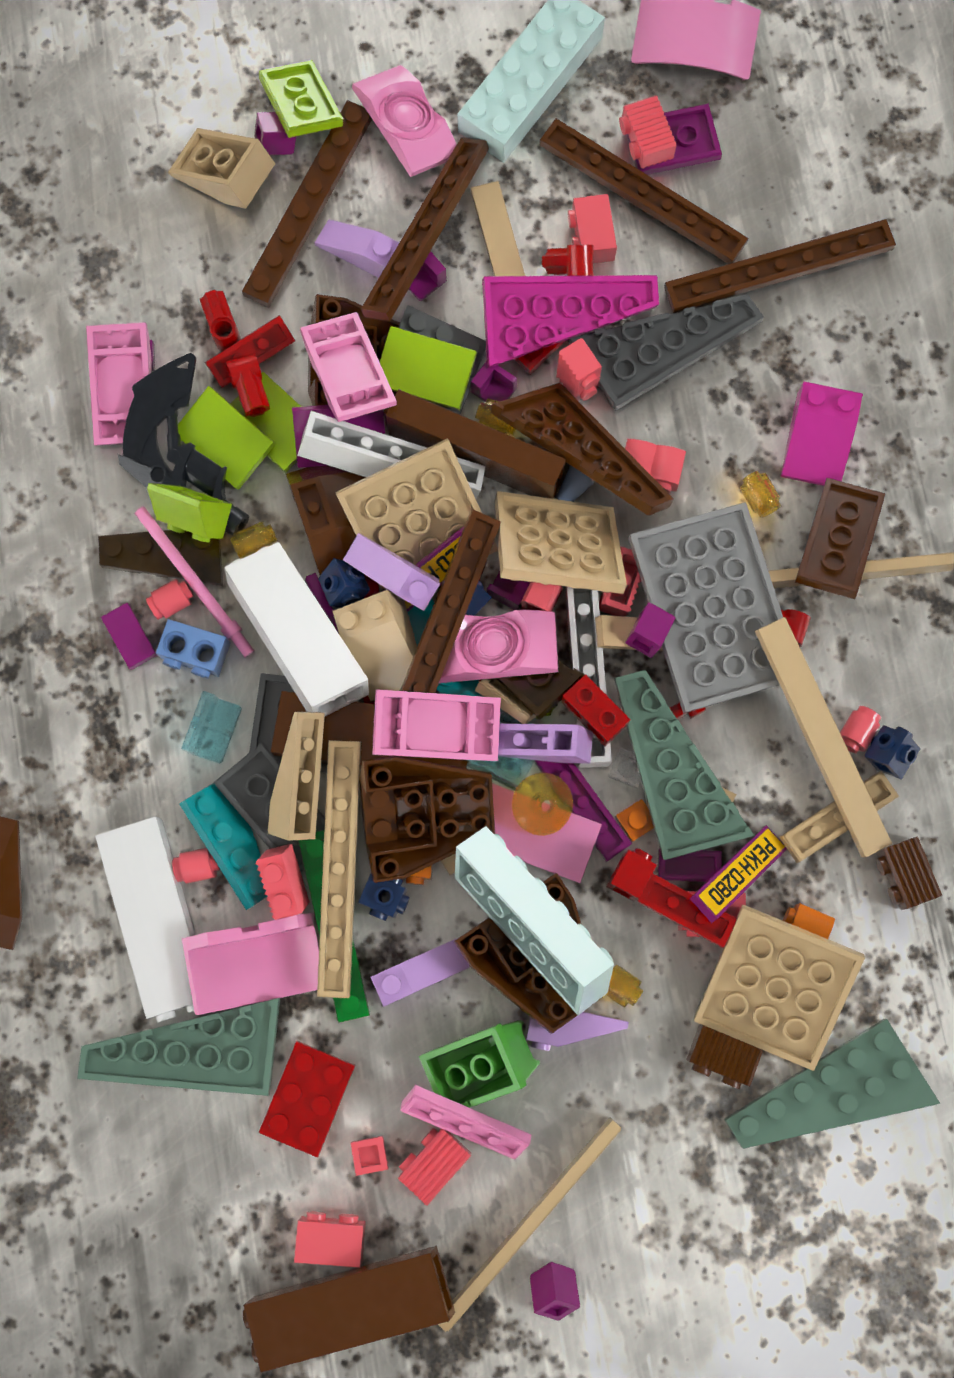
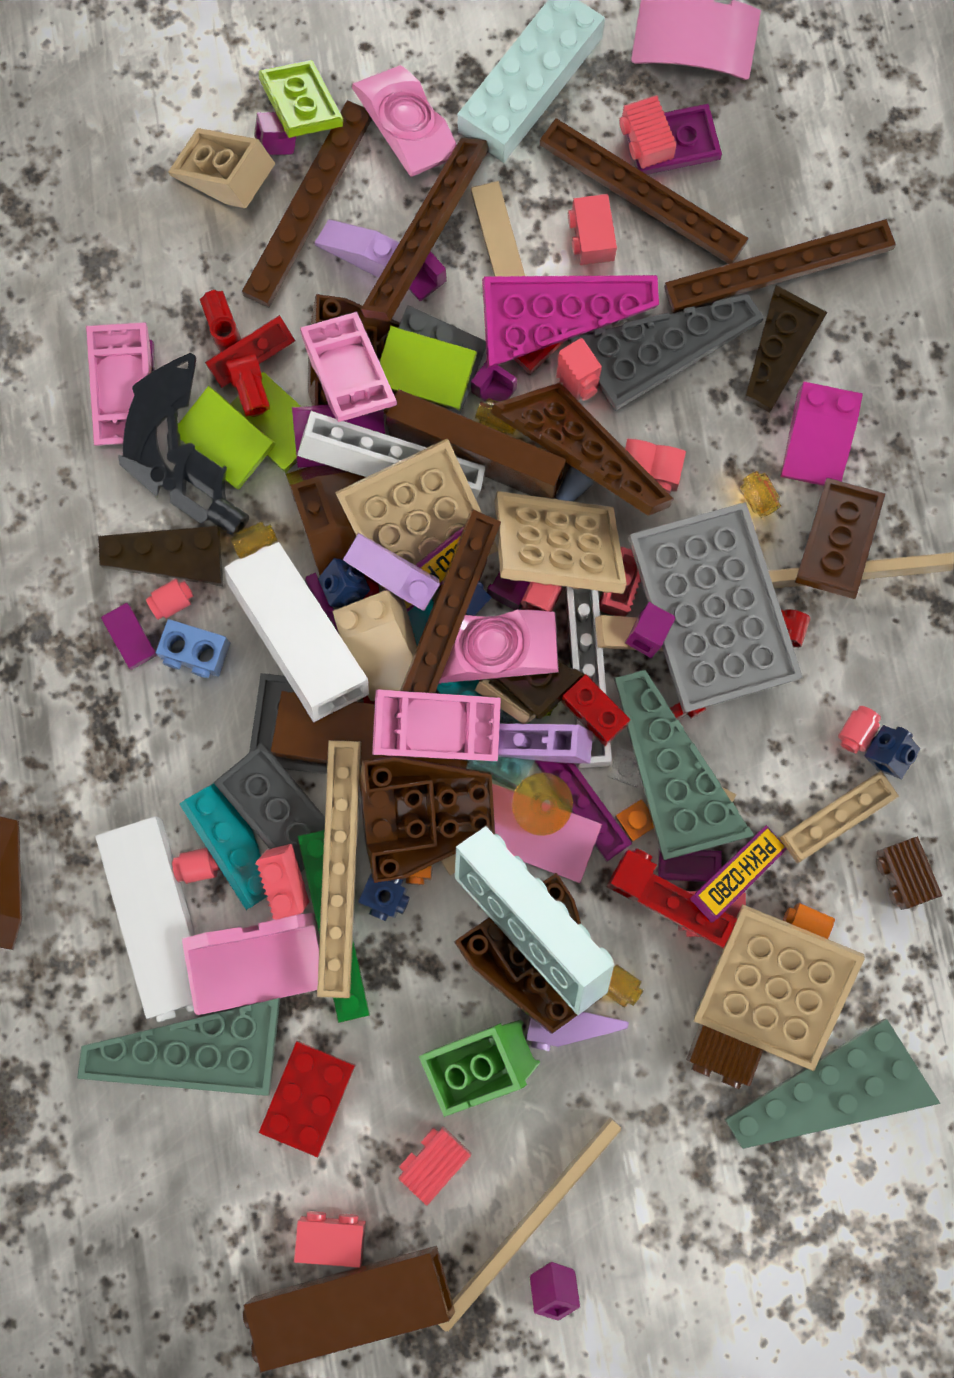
bright pink bar [135,506,255,658] -> none
lime slope [147,483,232,542] -> none
clear light blue panel [181,691,242,764] -> none
tan slope [268,712,325,841] -> none
coral plate [351,1135,389,1176] -> none
lavender slope [371,938,470,1007] -> none
bright pink tile [400,1085,531,1159] -> none
red piece [542,245,594,276] -> none
tan tile [755,617,892,858] -> none
none -> dark brown wing [744,285,828,413]

